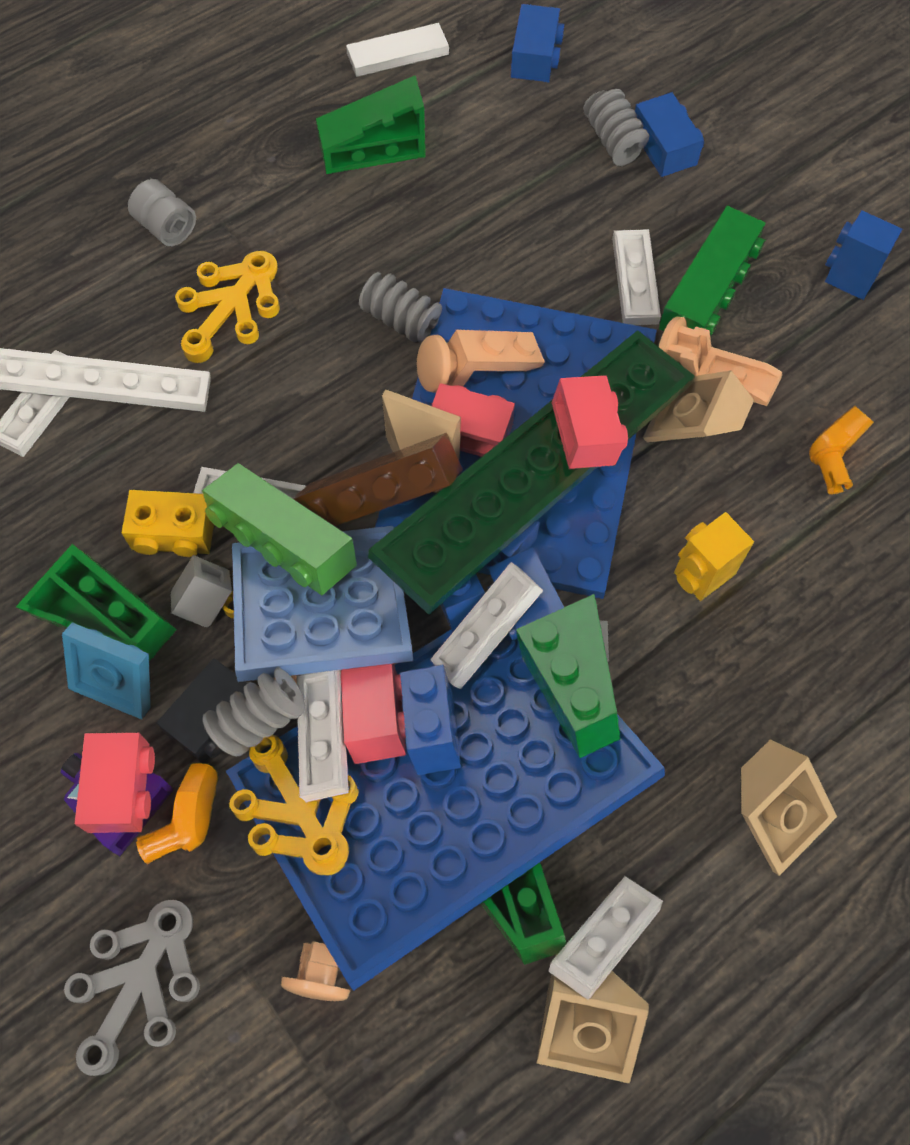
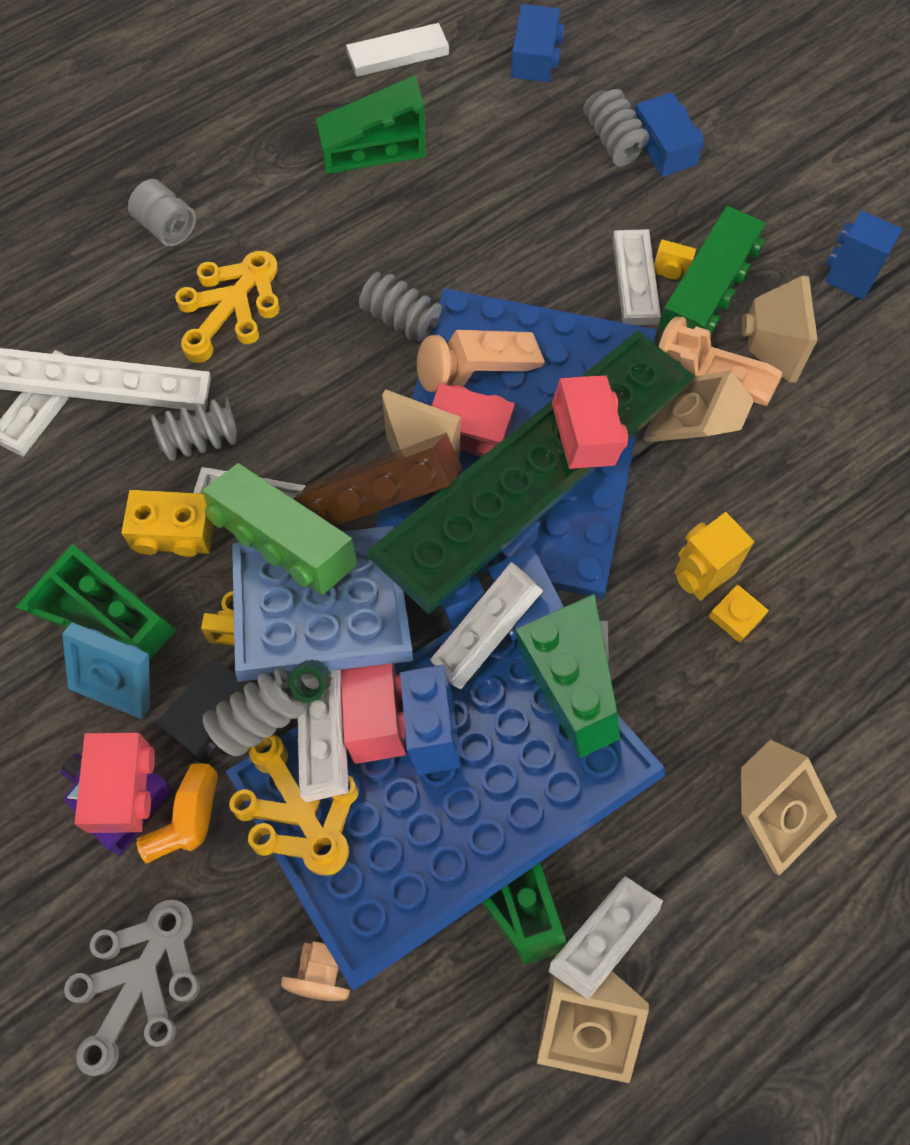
light grey panel [171,555,232,627] -> none
light orange arm [809,406,874,494] -> none
none -> light grey piece [151,396,237,461]
none -> yellow plate [201,610,235,646]
none -> dark green axle [288,659,332,704]
none -> yellow plate [654,240,696,281]
none -> yellow plate [709,584,769,643]
none -> tan slope [741,276,818,382]

